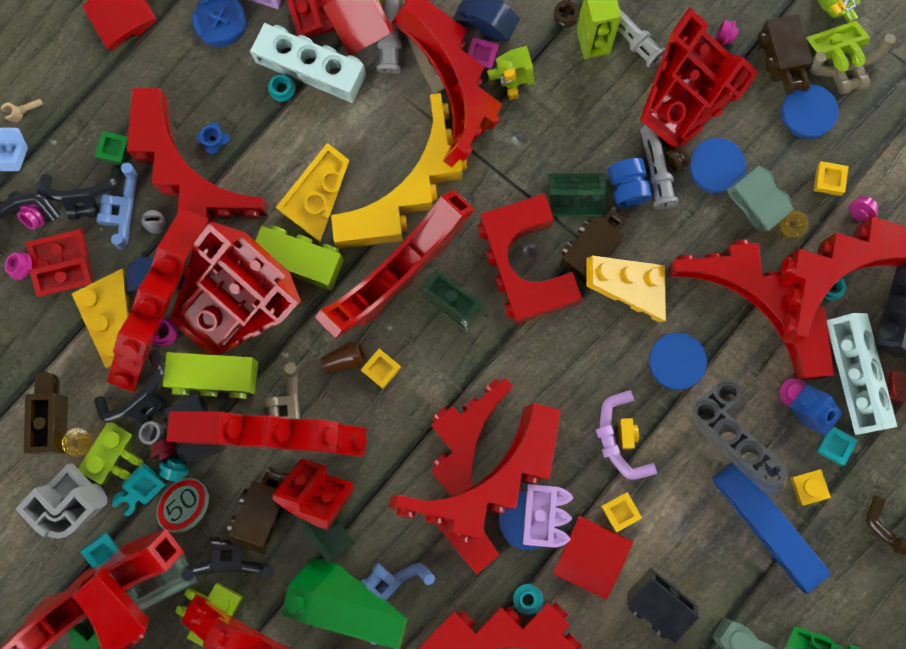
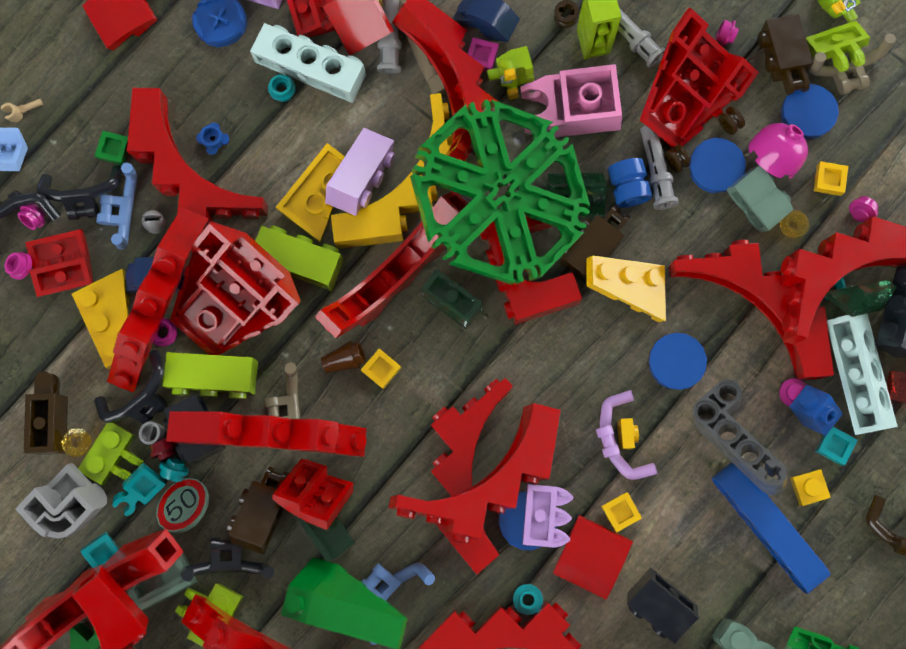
none -> lavender brick [325,128,396,216]
none -> green plate [410,100,590,285]
none -> bright pink brick [520,64,622,137]
none -> dark brown bush [718,107,745,135]
none -> dark pink cylinder [748,123,808,179]
none -> clear green panel [825,280,897,317]

